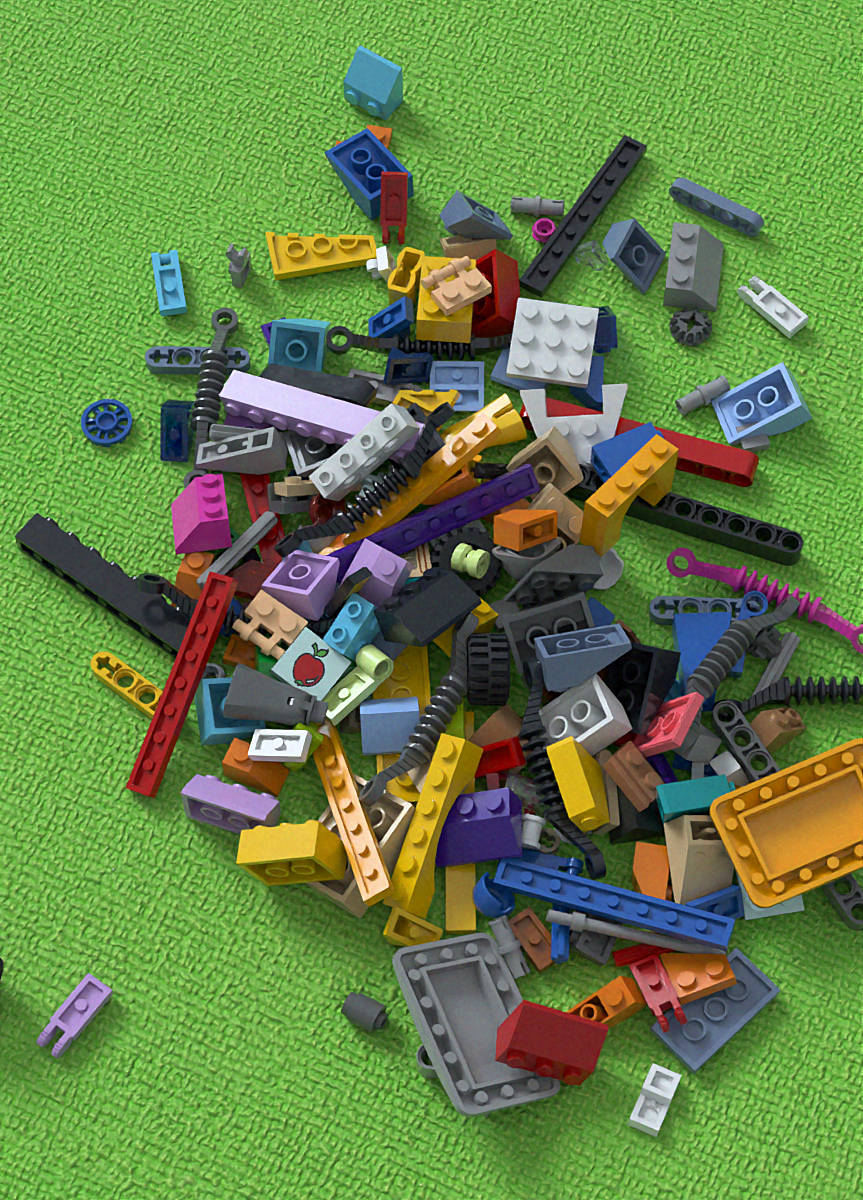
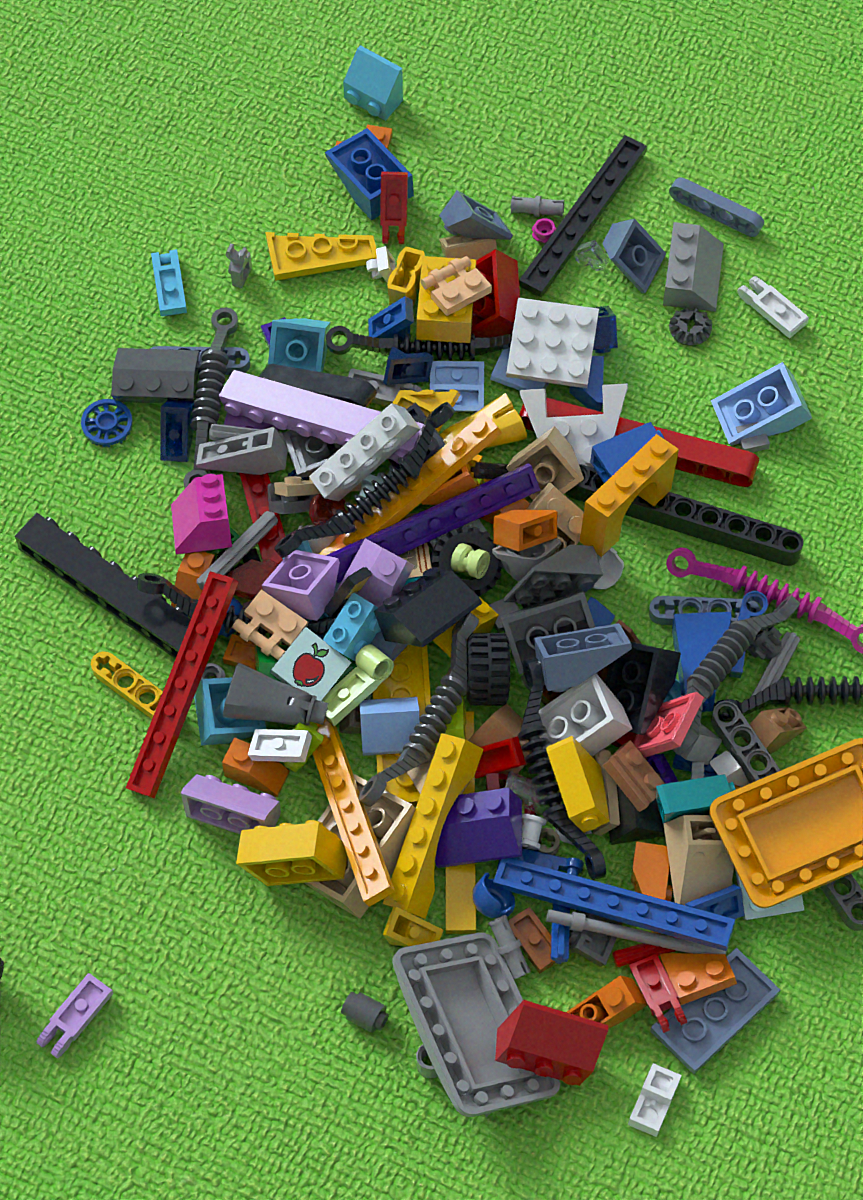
light grey pin [675,375,730,416] -> none
none -> dark grey slope [111,348,199,405]

